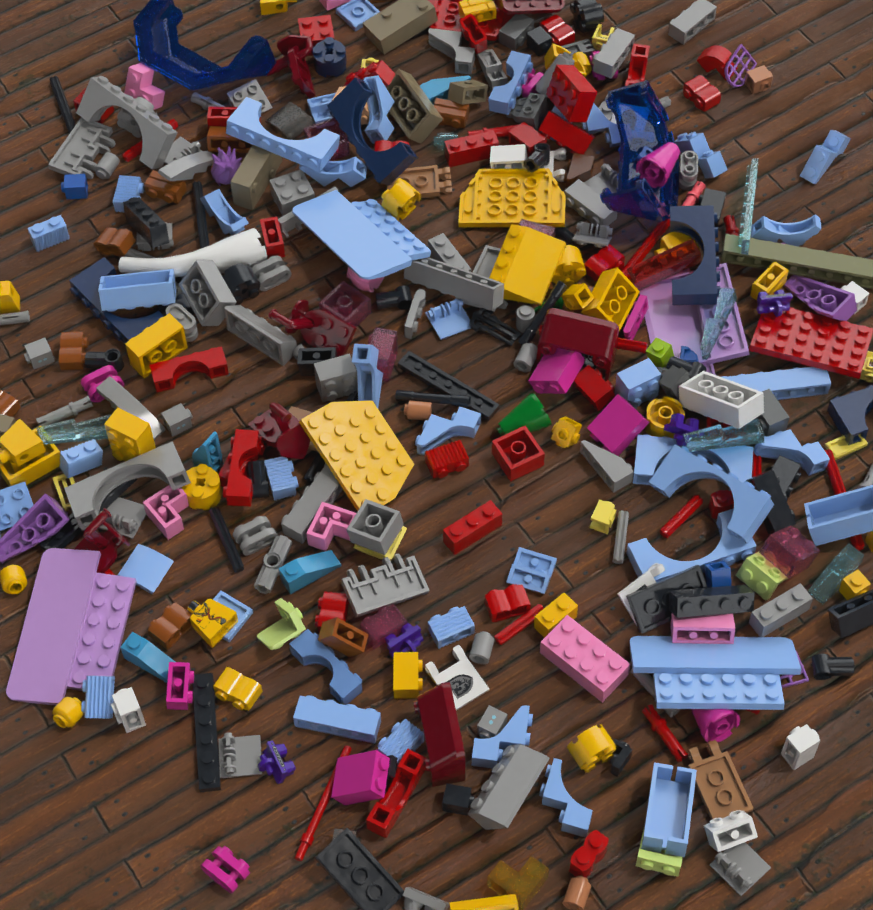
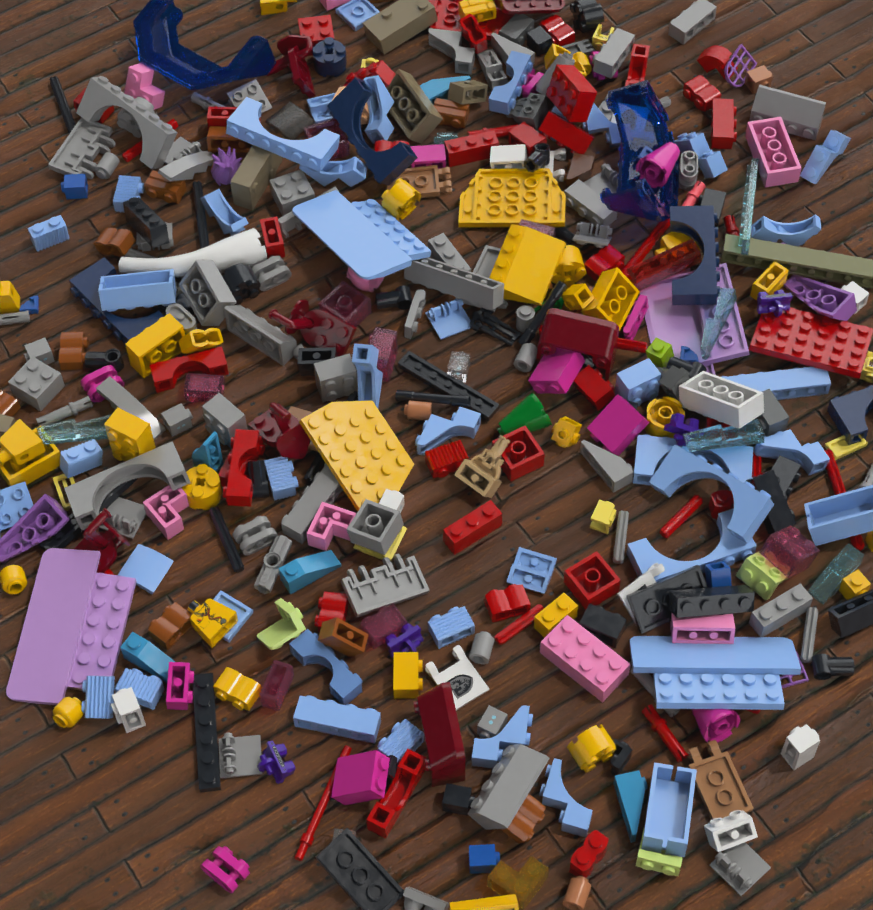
none -> light grey brick [8,356,65,411]
none -> blue tile [19,295,39,314]
none -> light blue brick [114,668,164,710]
none -> yellow brick [178,328,224,354]
none -> clear pink brick [184,373,226,403]
none -> light grey brick [202,393,248,449]
none -> clear pink brick [259,660,294,711]
none -> white brick [379,489,405,513]
none -> dark pink brick [410,144,446,169]
none -> clear brick [447,351,470,382]
none -> tan brick [454,435,510,498]
none -> blue brick [469,844,500,874]
none -> light grey slope [491,32,535,65]
none -> dark orange brick [500,794,546,843]
none -> red brick [563,551,621,610]
none -> black brick [579,603,627,648]
none -> dark azure slope [613,770,647,843]
none -> brick [711,98,737,149]
none -> bright pink brick [745,117,801,187]
none -> light grey slope [749,84,826,140]
none -> light grey axle [800,607,818,663]

